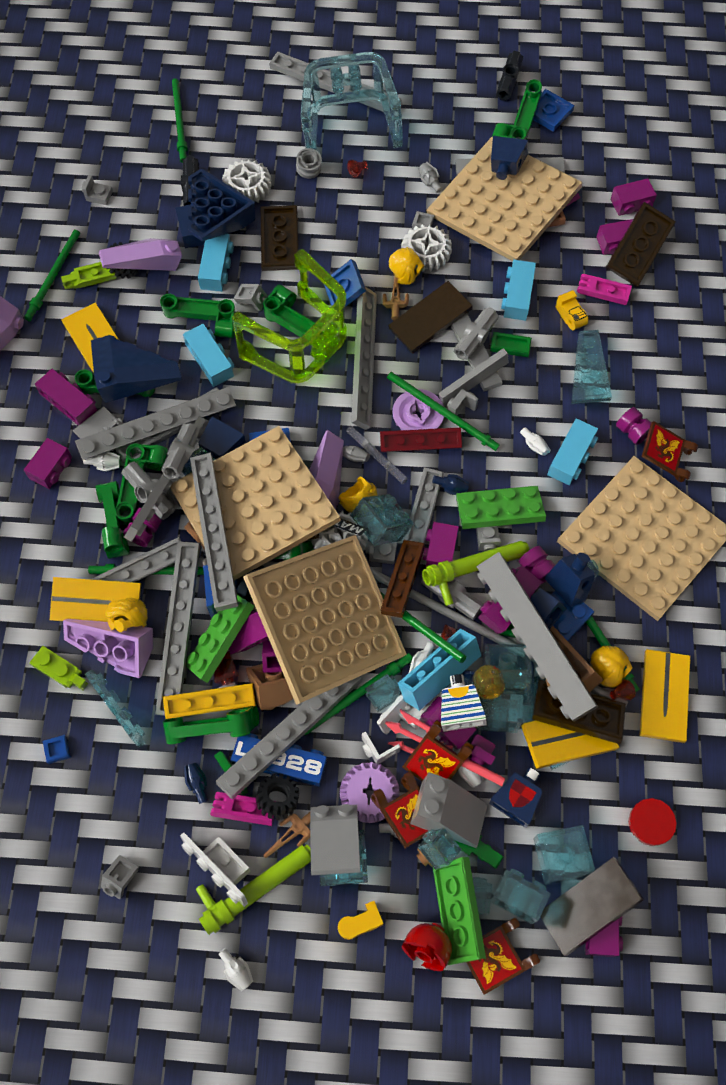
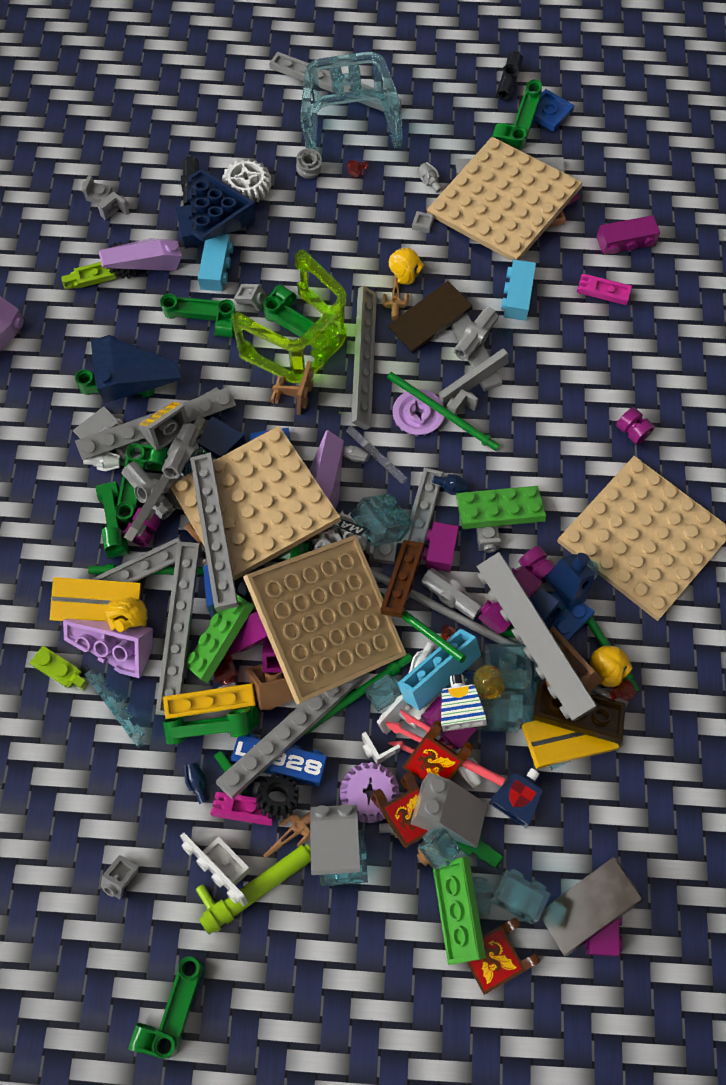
green bar [24,229,80,321] -> none
magenta brick [24,438,72,489] -> none
magenta brick [35,369,97,426] -> none
blue tile [43,735,71,764] -> none
yellow tile [61,302,119,372] -> none
green bar [172,78,188,163] -> none
medium azure brick [183,324,234,387] -> none
white piece [219,948,253,991] -> none
dark brown tile [260,205,299,271] -> none
blue plate [323,259,366,313] -> none
yellow hair [338,476,378,515] -> none
yellow leg [338,901,383,940] -> none
dark red plate [380,427,462,452] -> none
white gear [401,224,452,272] -> none
red cylinder [402,923,452,972] -> none
lime cylinder [422,541,529,606] -> none
magenta bracket [470,734,495,766] -> none
green tile [490,332,532,357] -> none
dark blue torso [491,136,528,180] -> none
white piece [520,427,551,456] -> none
clear light blue brick [533,825,595,885] -> none
medium azure brick [547,418,599,485] -> none
yellow leg [555,290,588,330] -> none
clear light blue wing [571,330,612,404] -> none
dark brown tile [605,202,676,287] -> none
magenta brick [610,178,657,216] -> none
red tile [628,798,677,846] -> none
yellow tile [640,649,690,743] -> none
flag [641,421,698,482] -> none
none -> light grey bracket [97,191,129,220]
none -> green piece [128,957,204,1059]
none -> light grey slope [139,402,189,451]
none -> medium nougat plate [270,361,314,415]

